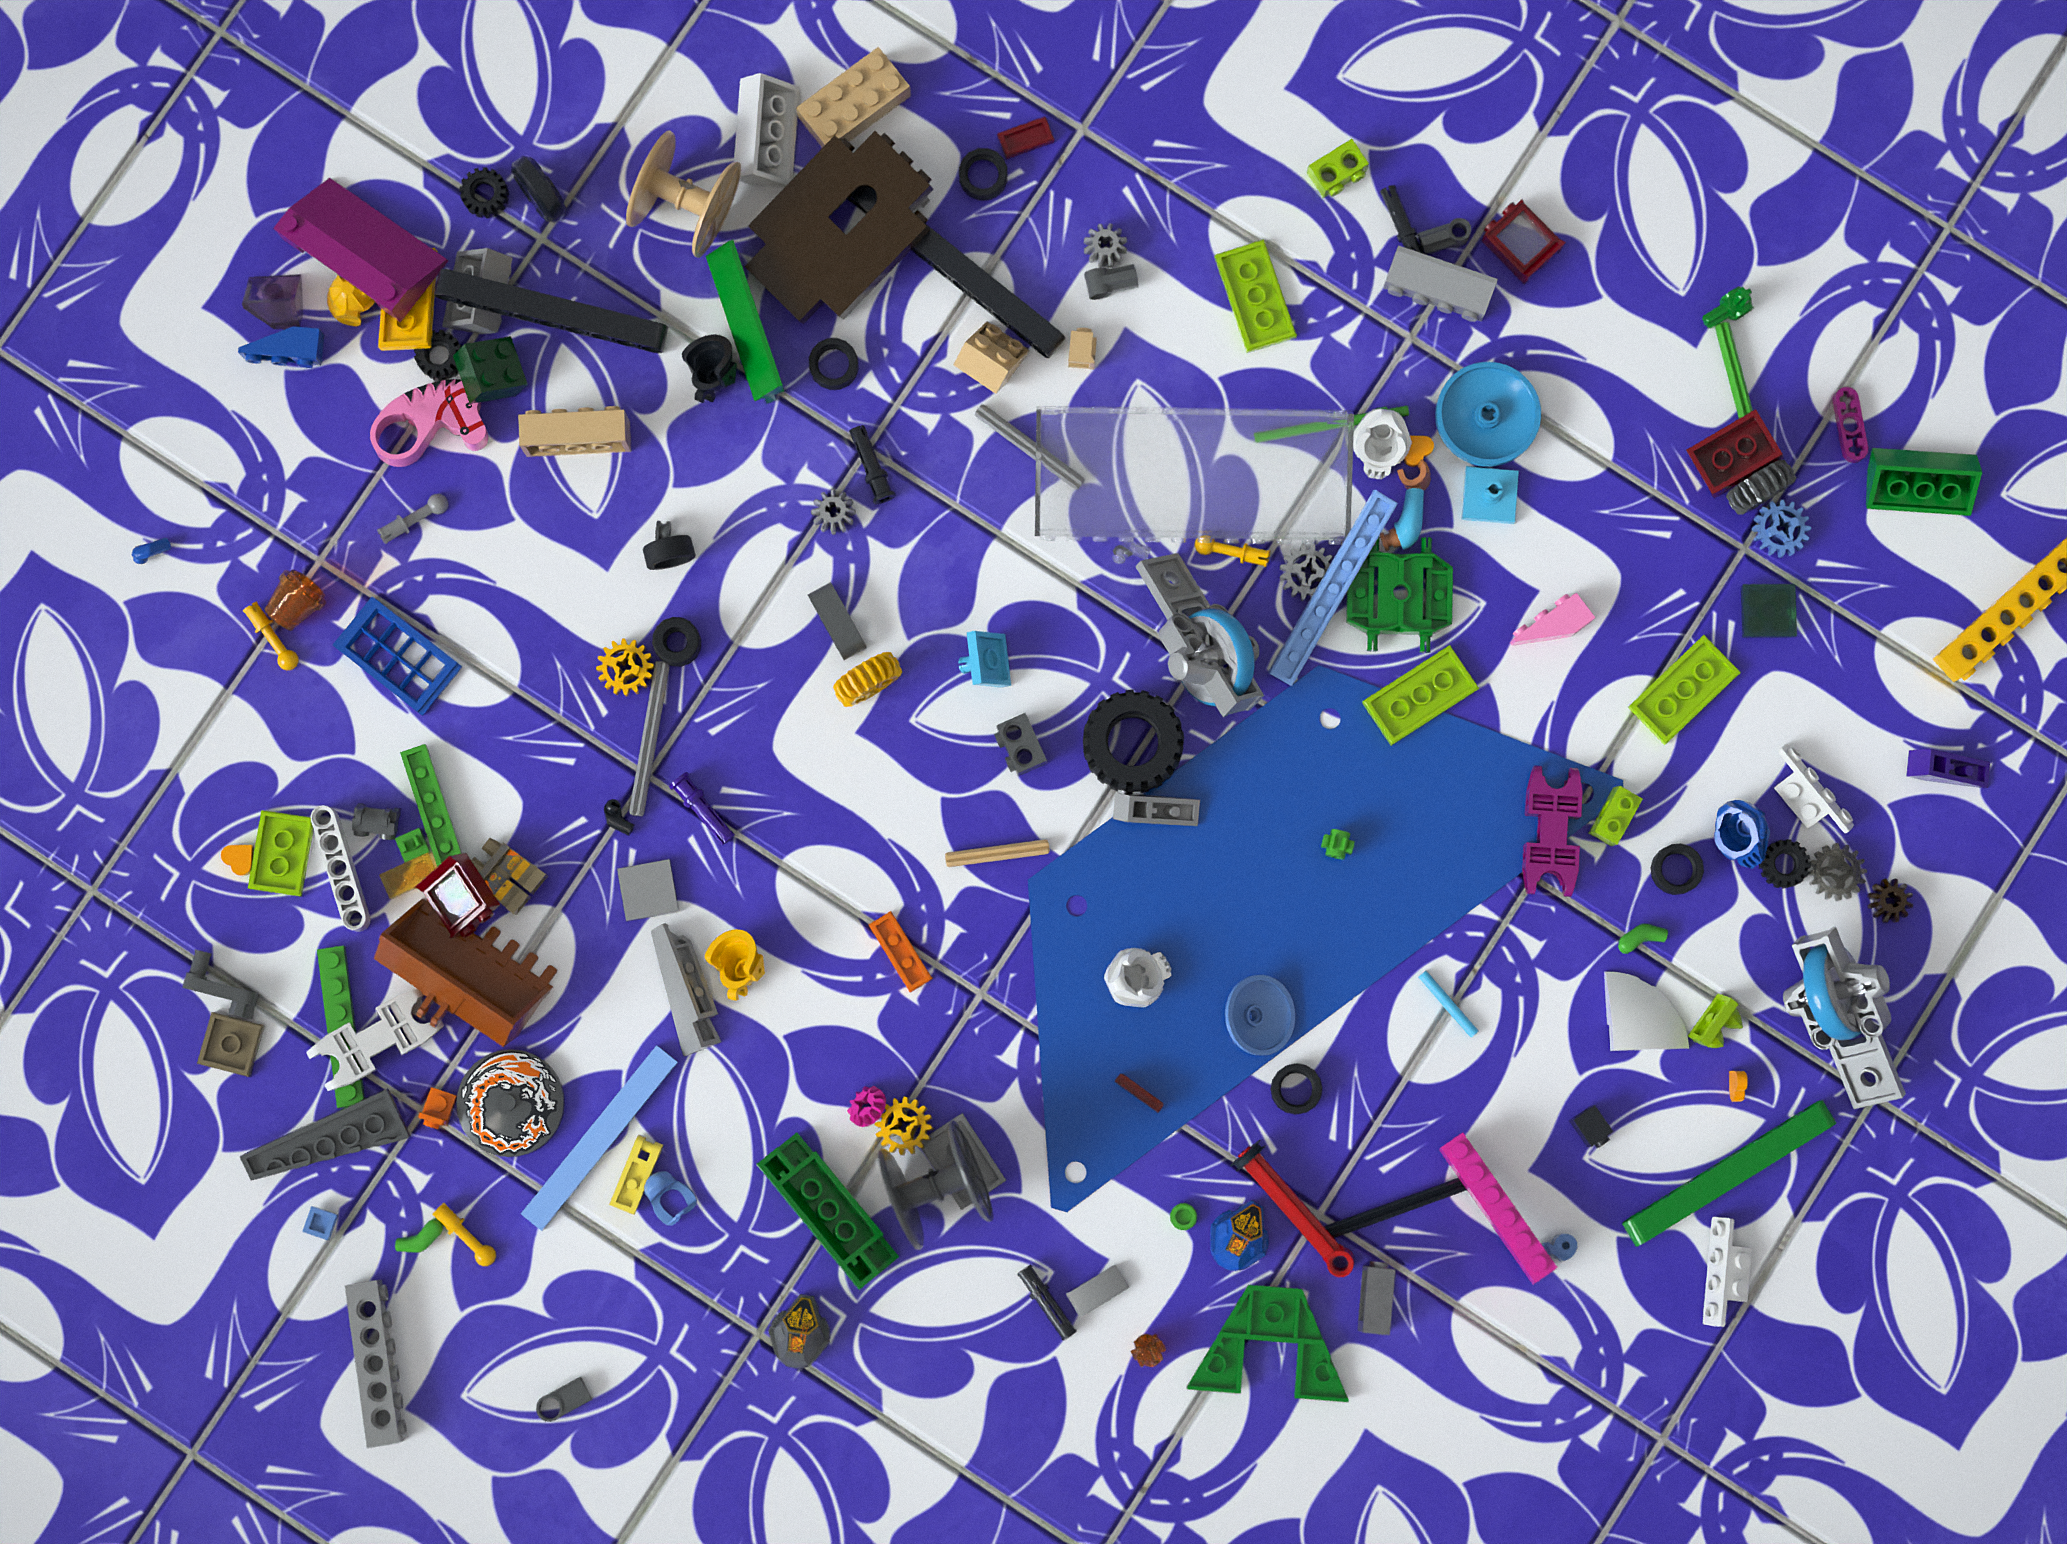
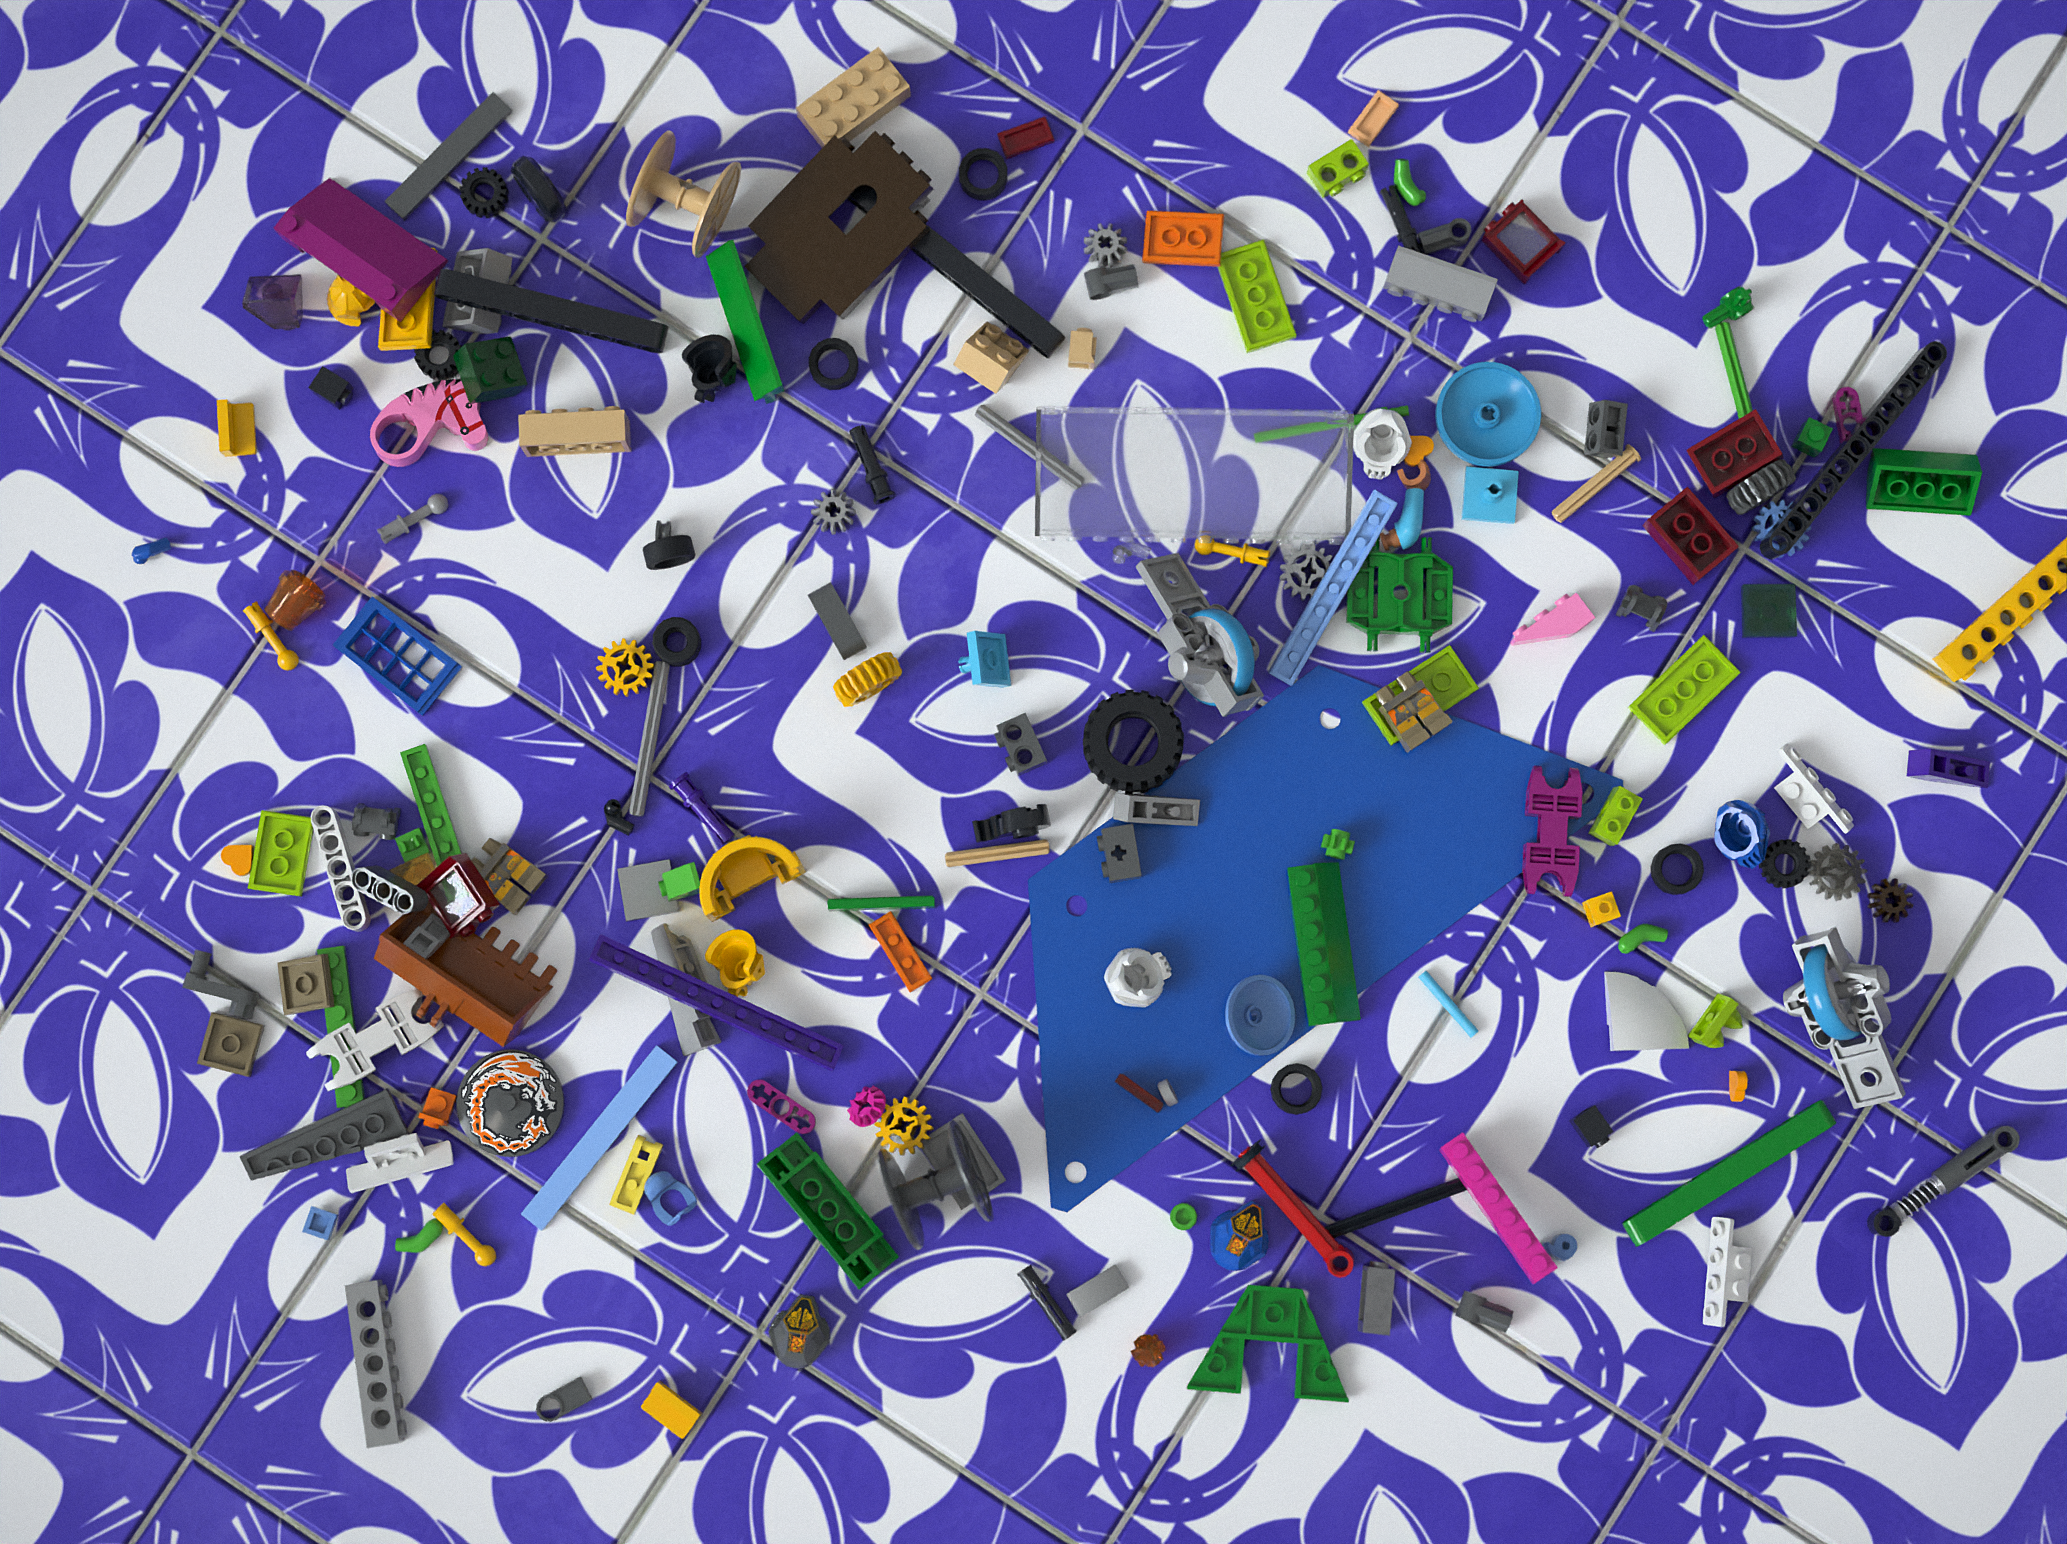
blue slope [238,326,325,368] -> none
white slope [734,73,800,187] -> none
none -> yellow panel [217,399,256,457]
none -> dark tan tile [277,954,335,1015]
none -> black brick [308,366,354,410]
none -> white bracket [346,1133,454,1193]
none -> dark grey beam [351,865,428,914]
none -> dark grey tile [384,92,513,221]
none -> light grey slope [403,913,450,960]
none -> dark purple plate [588,934,844,1071]
none -> yellow panel [641,1381,703,1439]
none -> bright green slope [658,862,700,902]
none -> yellow piece [699,835,806,922]
none -> magenta beam [747,1080,816,1134]
none -> green tile [828,896,935,912]
none -> black piece [972,804,1051,843]
none -> dark grey brick [1097,824,1142,883]
none -> orange tile [1142,211,1225,267]
none -> light grey tile [1158,1079,1179,1107]
none -> green slope [1287,862,1361,1026]
none -> light nougat tile [1348,90,1399,147]
none -> dark tan hips [1375,671,1453,753]
none -> bright green arm [1394,159,1426,206]
none -> dark grey piece [1455,1290,1514,1333]
none -> tan axle [1552,444,1641,523]
none -> yellow brick [1582,891,1621,927]
none -> dark grey brick [1584,400,1628,458]
none -> dark grey piece [1616,585,1668,632]
none -> dark red brick [1642,487,1739,585]
none -> black beam [1760,341,1947,559]
none -> green brick [1791,417,1833,458]
none -> piece [1867,1126,2020,1237]

